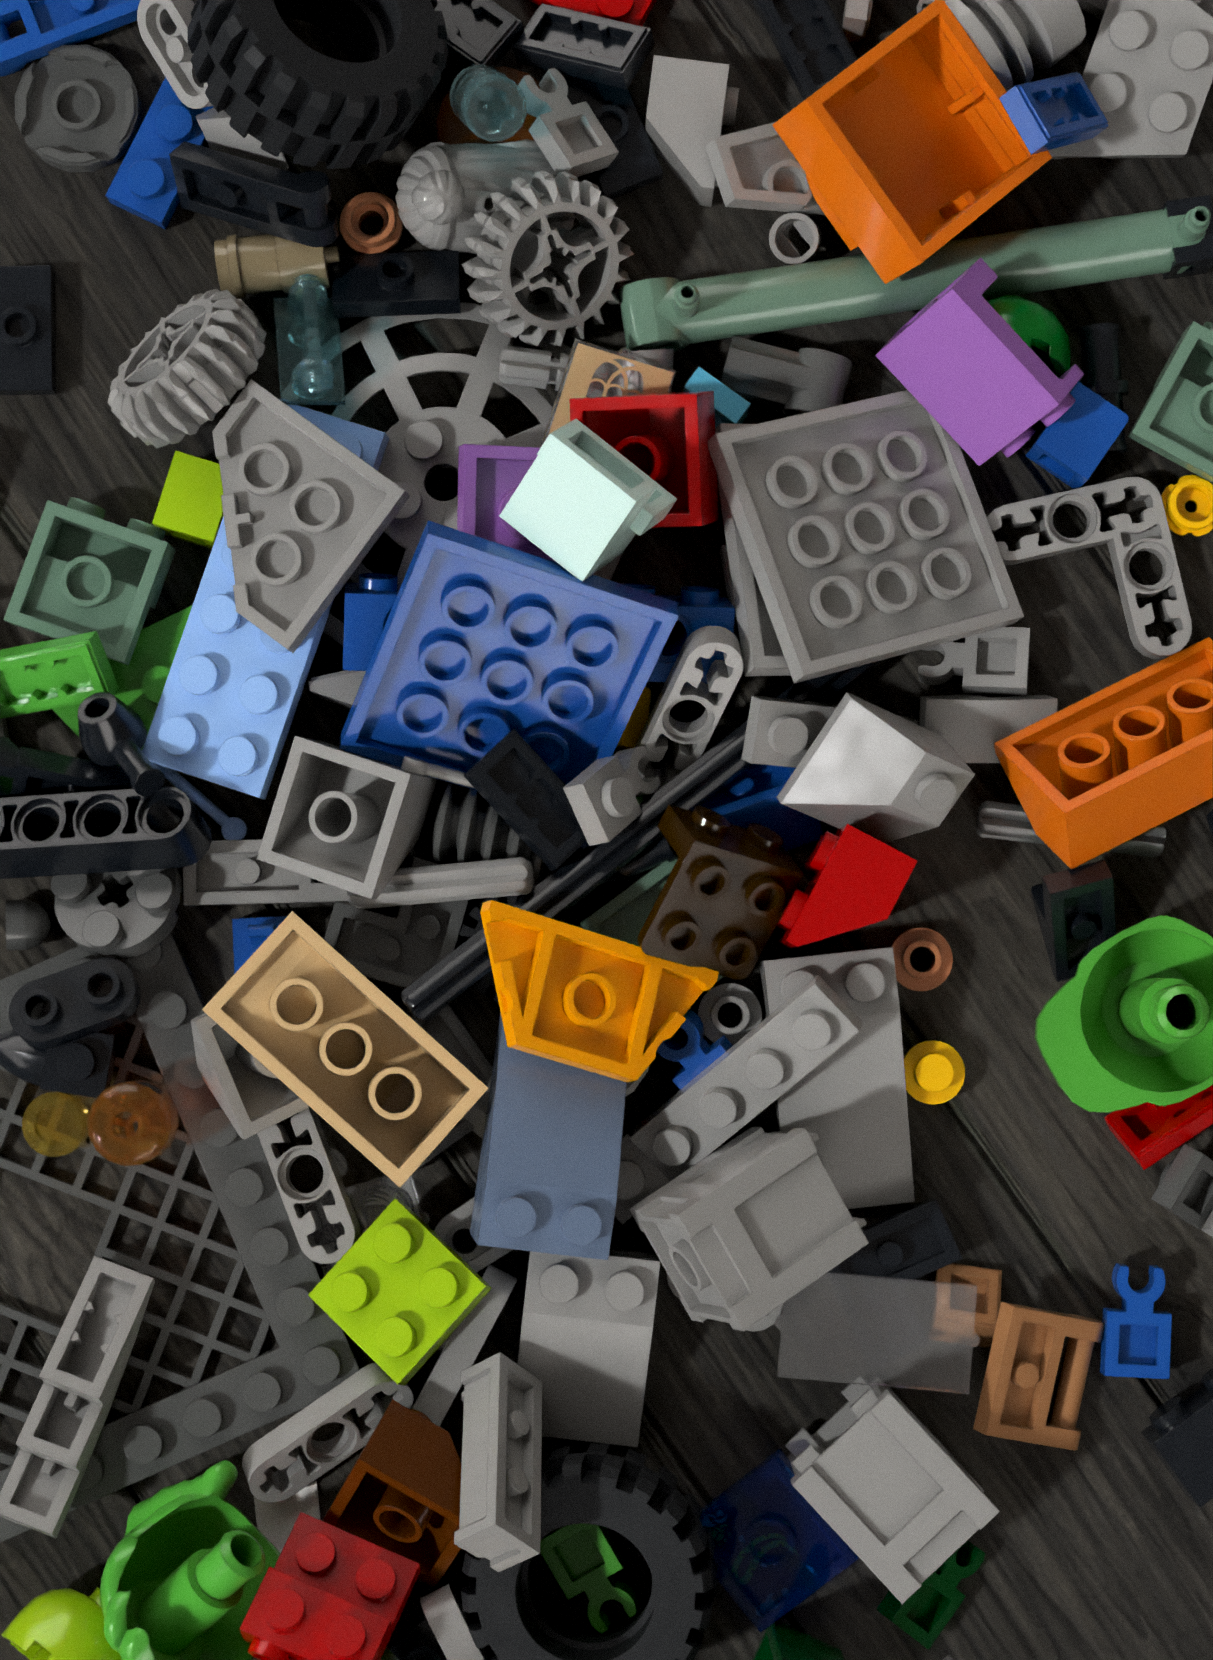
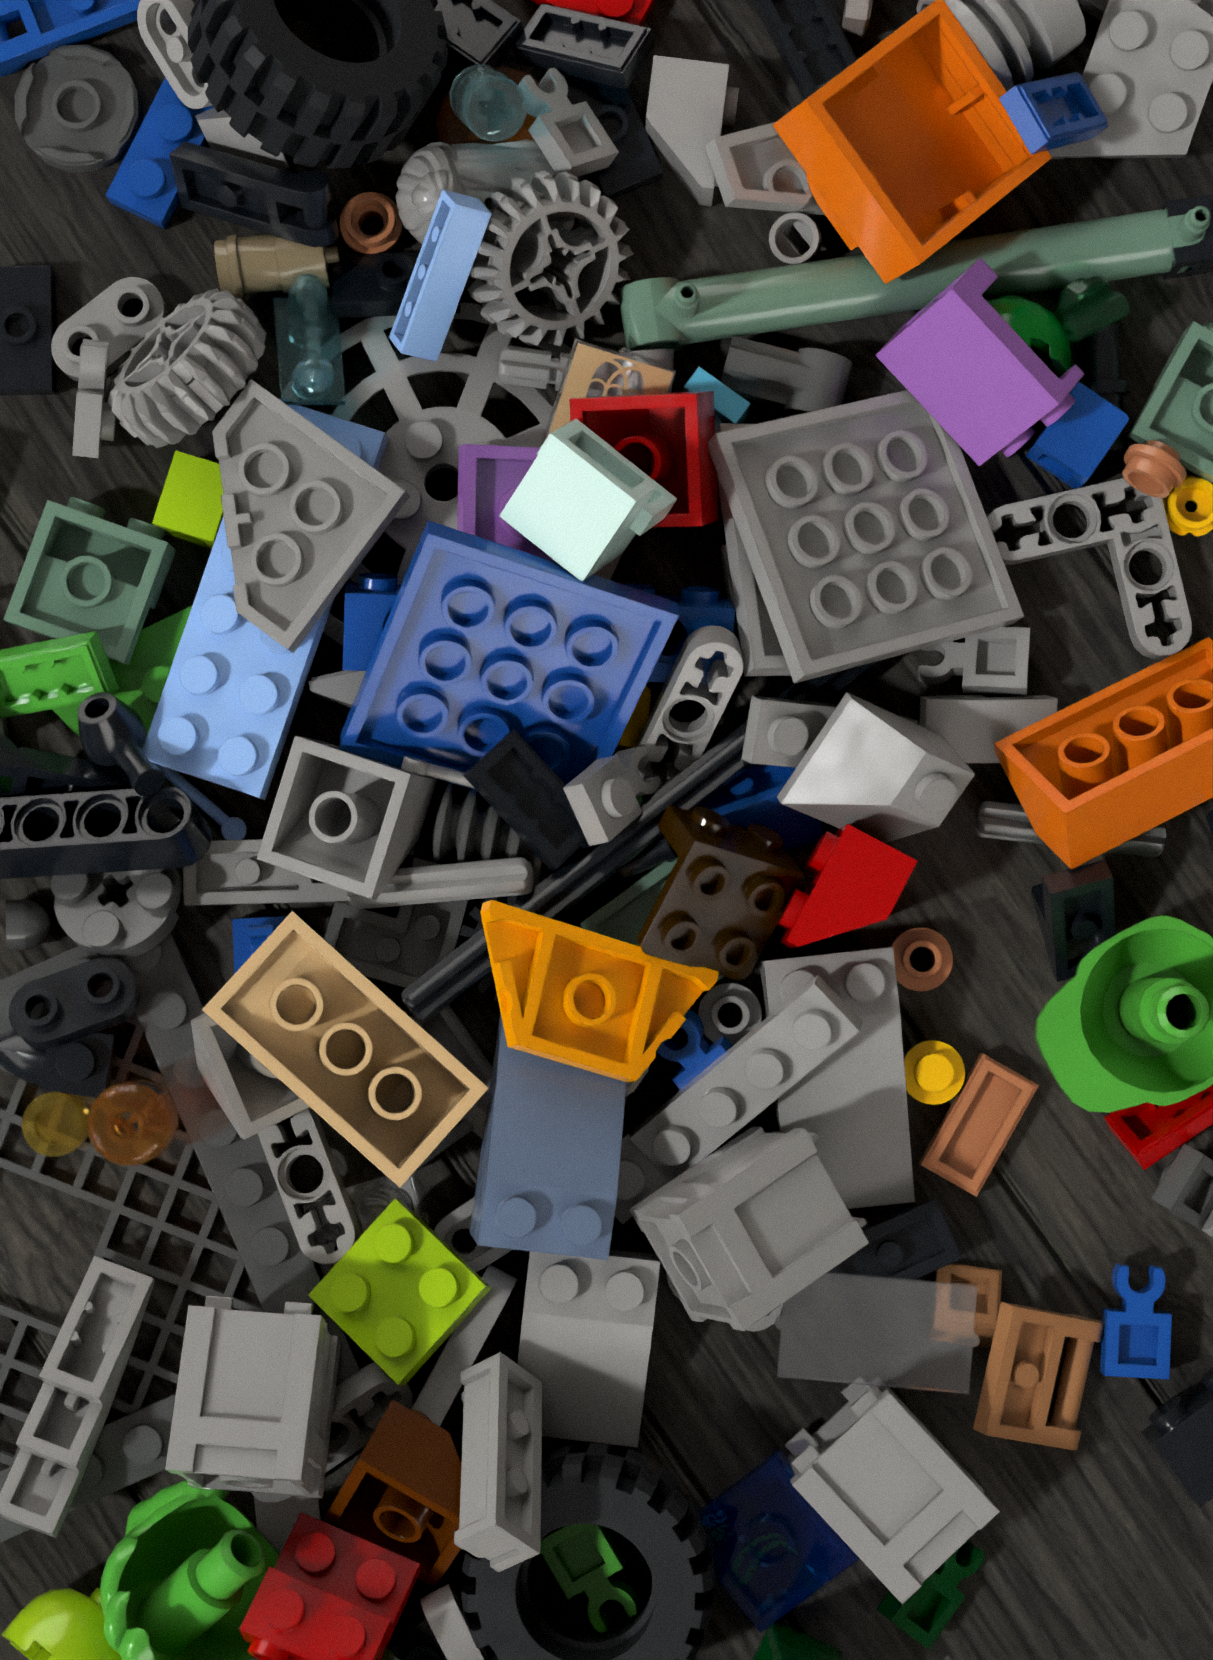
none -> light grey plate [51,277,168,382]
none -> light grey plate [72,339,116,458]
none -> light grey container [165,1296,342,1499]
none -> light blue piece [389,189,492,362]
none -> nougat tile [918,1053,1039,1197]
none -> clear green plate [1055,276,1129,343]
none -> nougat plate [1122,440,1187,498]

